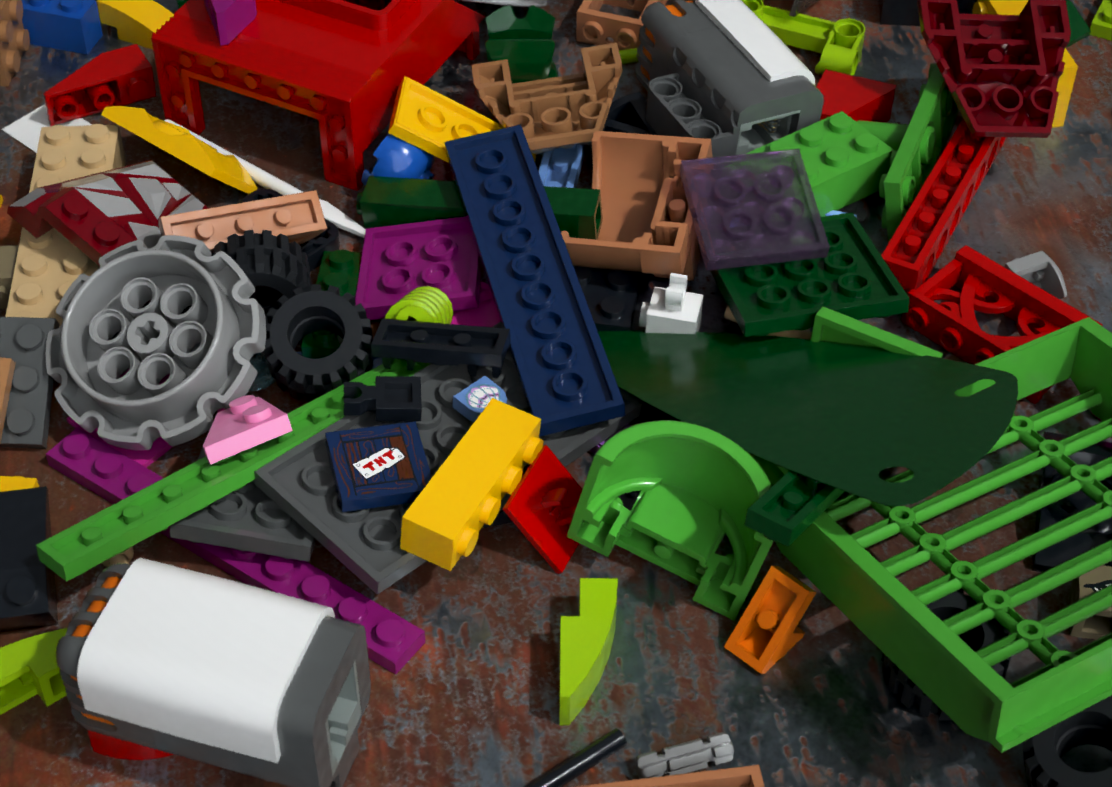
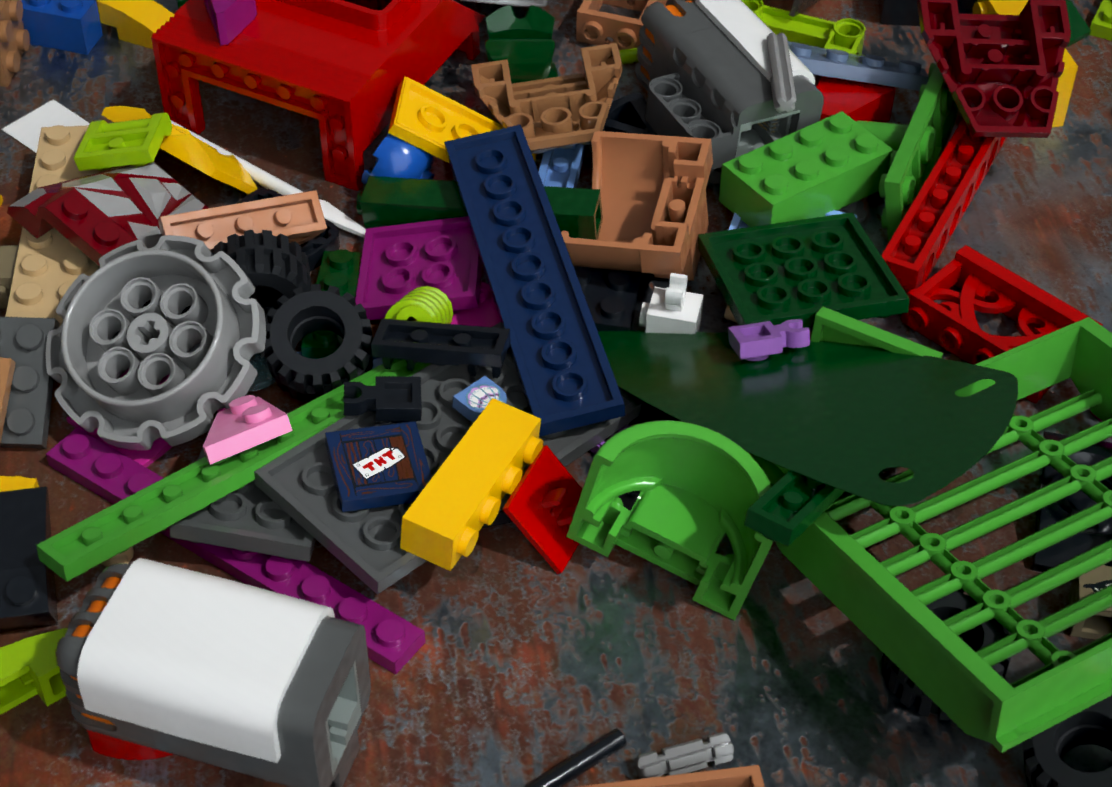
red slope [43,44,156,126] -> none
lime slope [559,578,618,726] -> none
clear purple plate [679,149,830,271] -> none
orange slope [724,566,817,674] -> none
light grey plate [1004,251,1067,299] -> none
none -> lime plate [73,112,172,171]
none -> medium lavender plate [728,319,810,361]
none -> light grey axle [767,32,797,113]
none -> sand blue wing [788,41,928,91]

